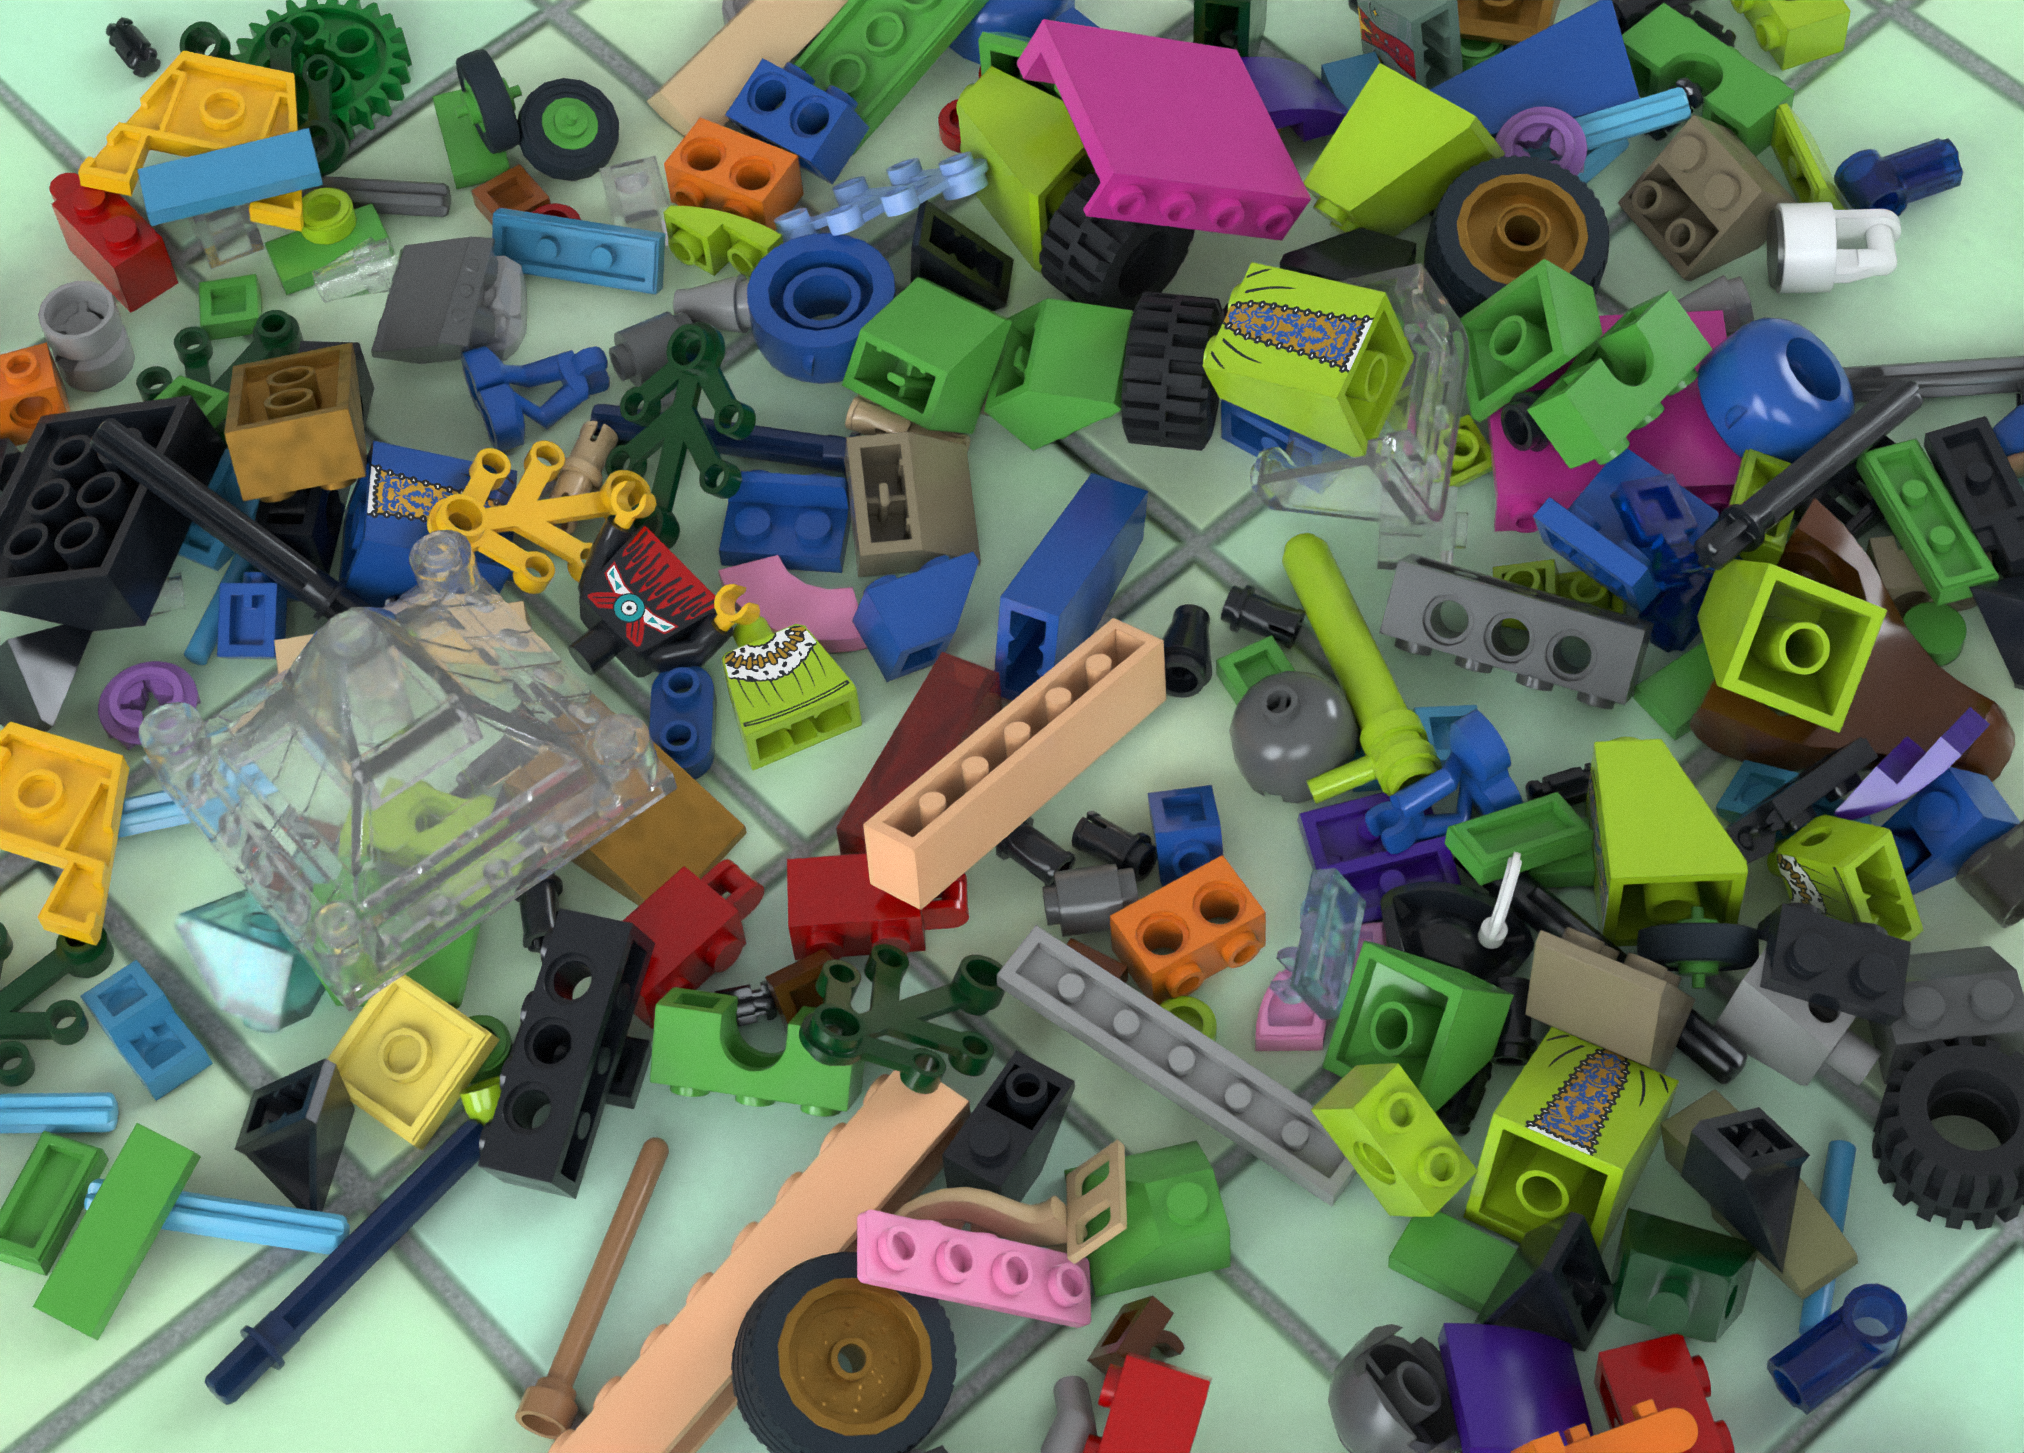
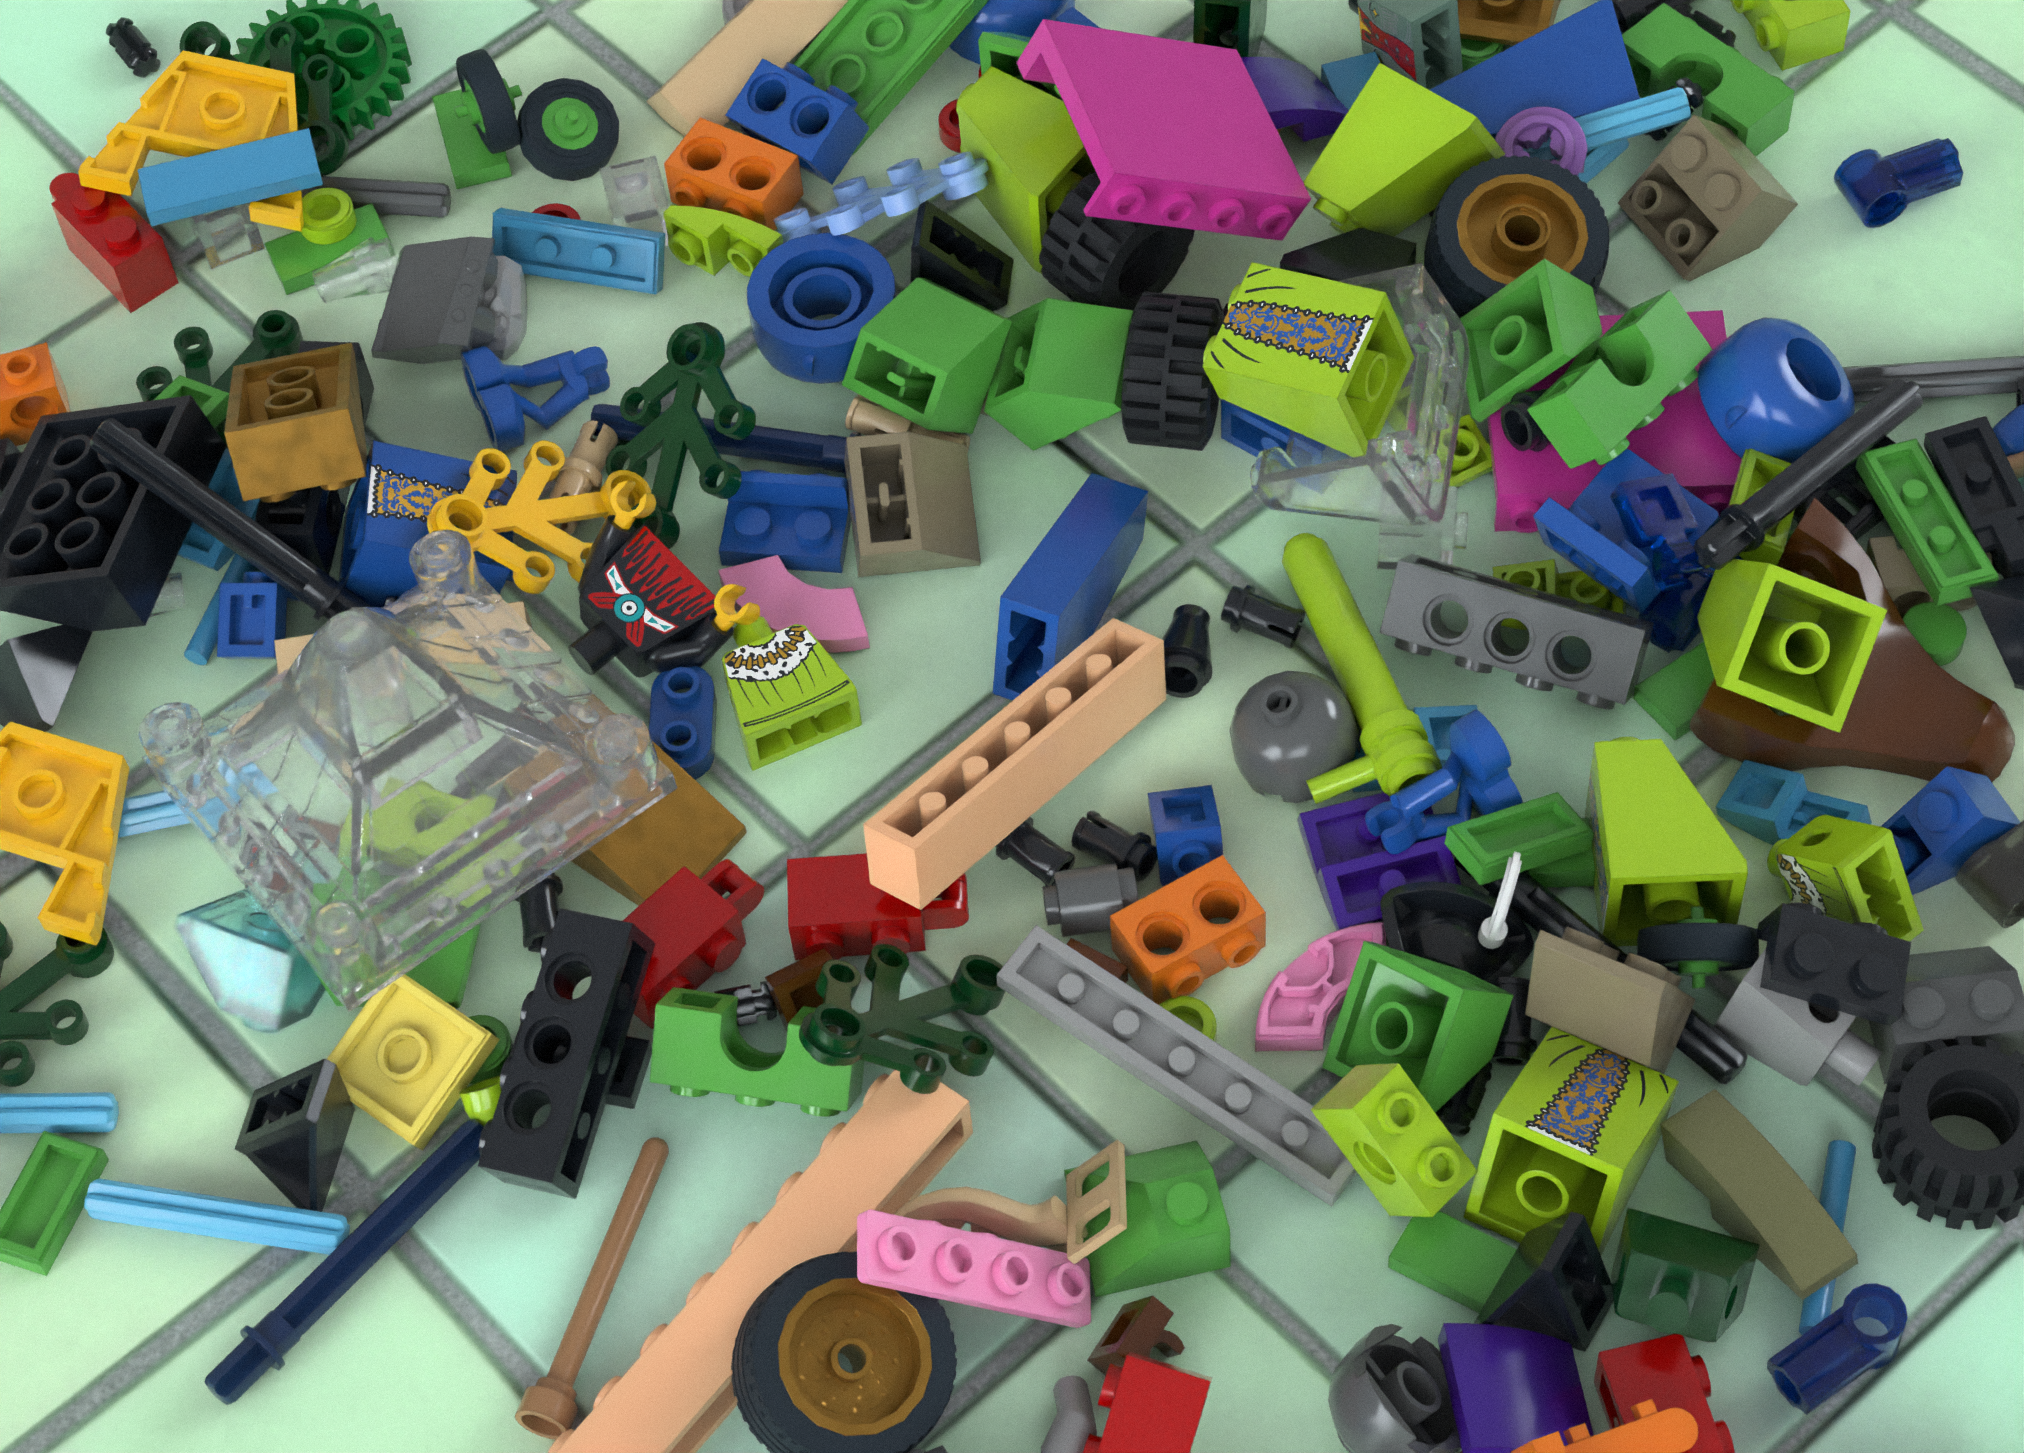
bright green tile [32,1123,201,1340] -> none
light grey wheel [38,281,135,392] -> none
dark azure slope [80,960,213,1101] -> none
medium lavender gear [98,661,201,752] -> none
bright green tile [199,274,262,341] -> none
dark orange tile [471,164,551,225] -> none
dark grey brick [609,311,693,387] -> none
light grey cone [673,274,751,333] -> none
clear red brick [836,652,1002,855] -> none
blue slope [852,552,979,682] -> none
black slope [942,1050,1075,1202] -> none
bright green tile [1216,635,1295,705] -> none
clear light blue plate [1270,868,1367,1020] -> none
black piece [1525,763,1591,806] -> none
light grey cone [1678,275,1754,334] -> none
black slope [1681,1107,1810,1274] -> none
black hinge [1724,737,1878,864] -> none
white piece [1767,202,1901,293] -> none
lime slope [1771,103,1849,210] -> none
slope [1834,707,1990,820] -> none

